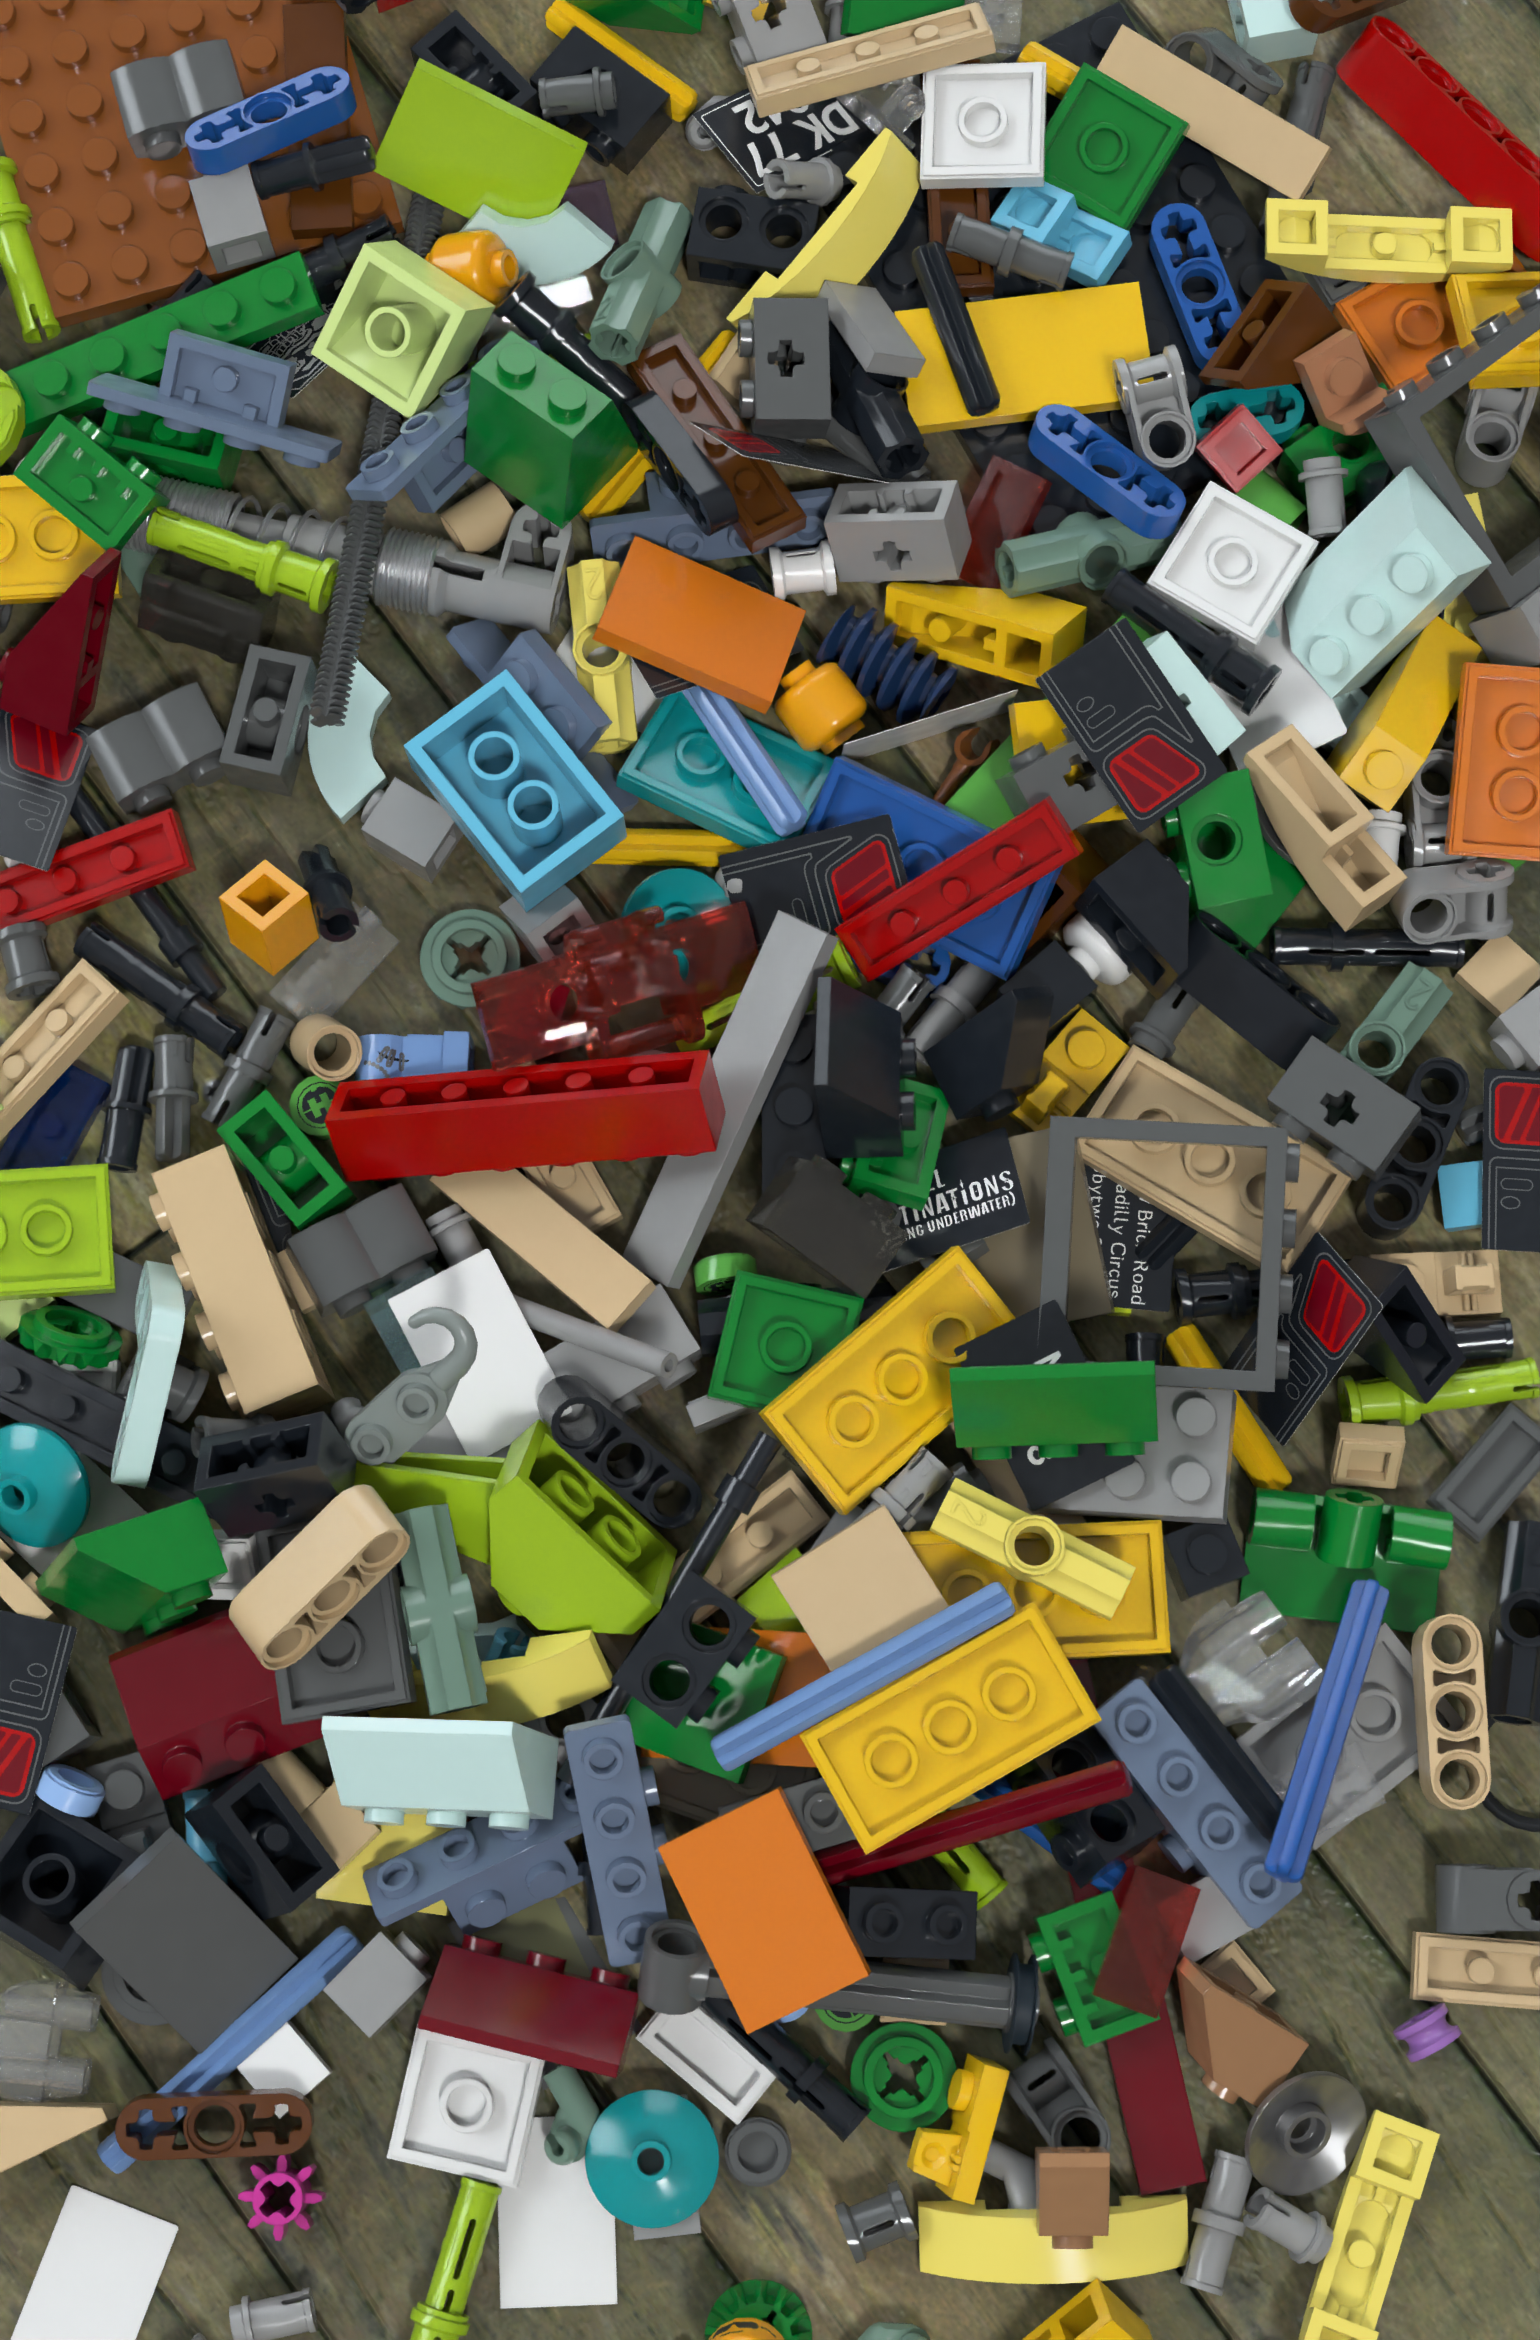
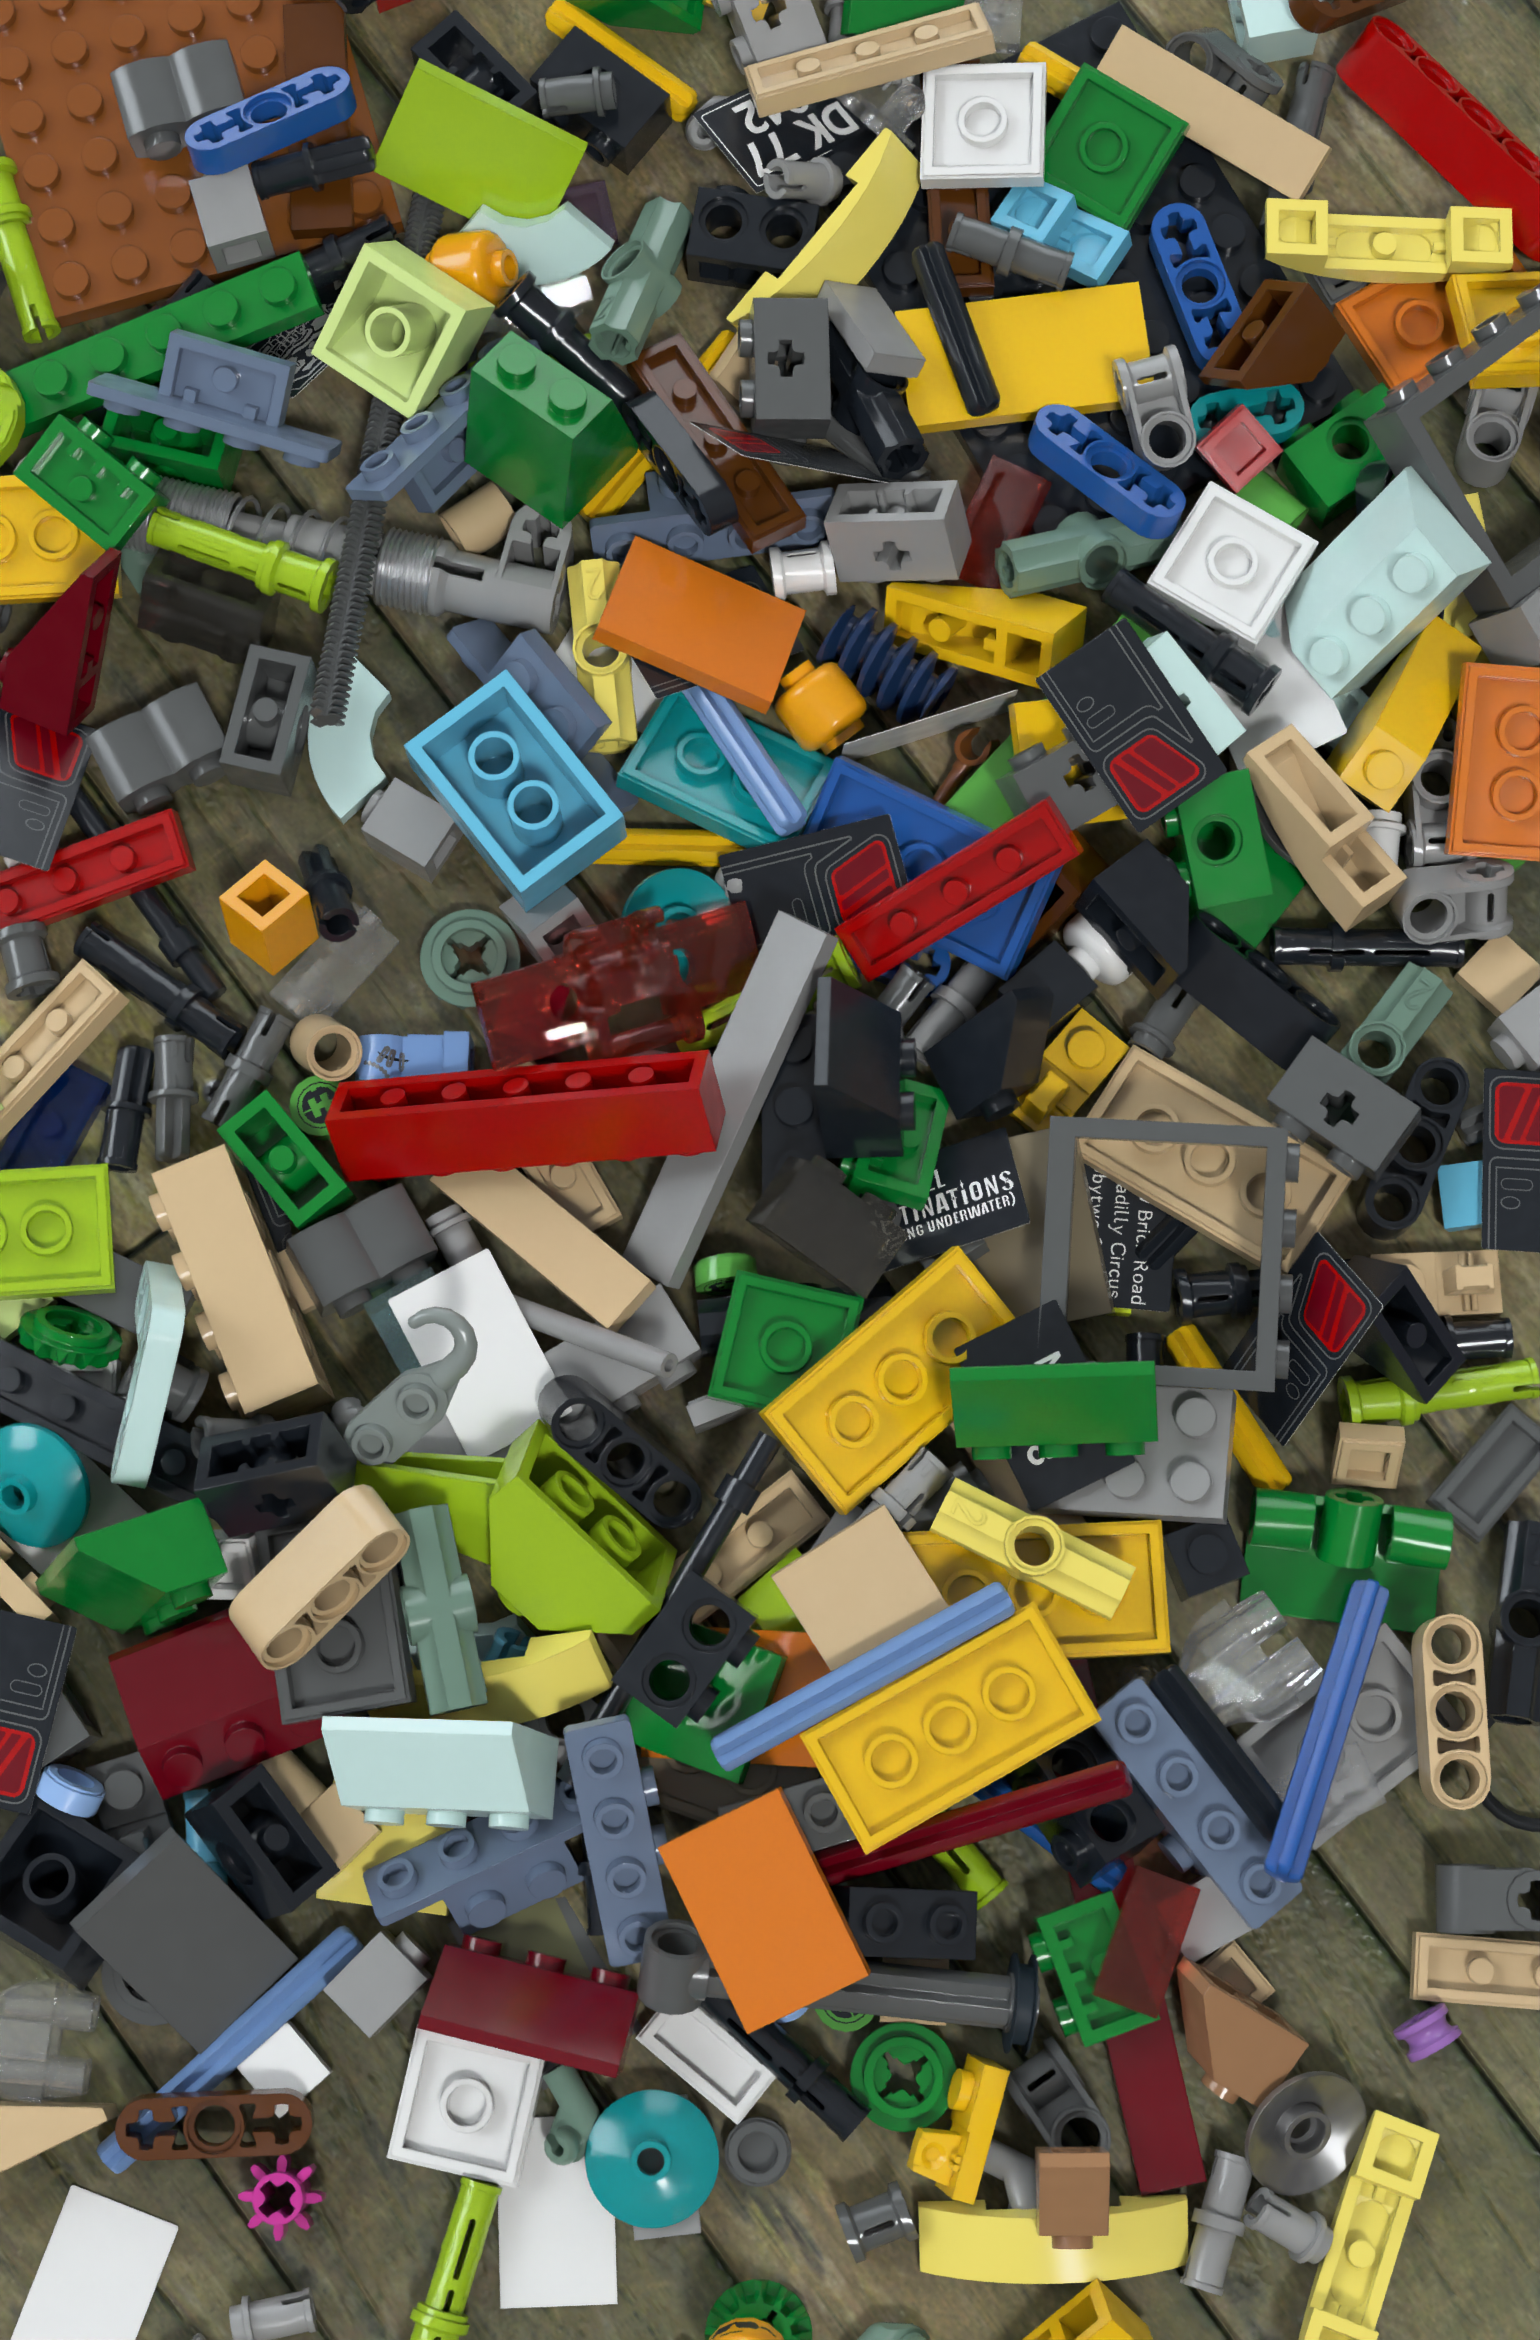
nougat bracket [1292,328,1388,436] -> none
light grey pin [1298,456,1348,538] -> none

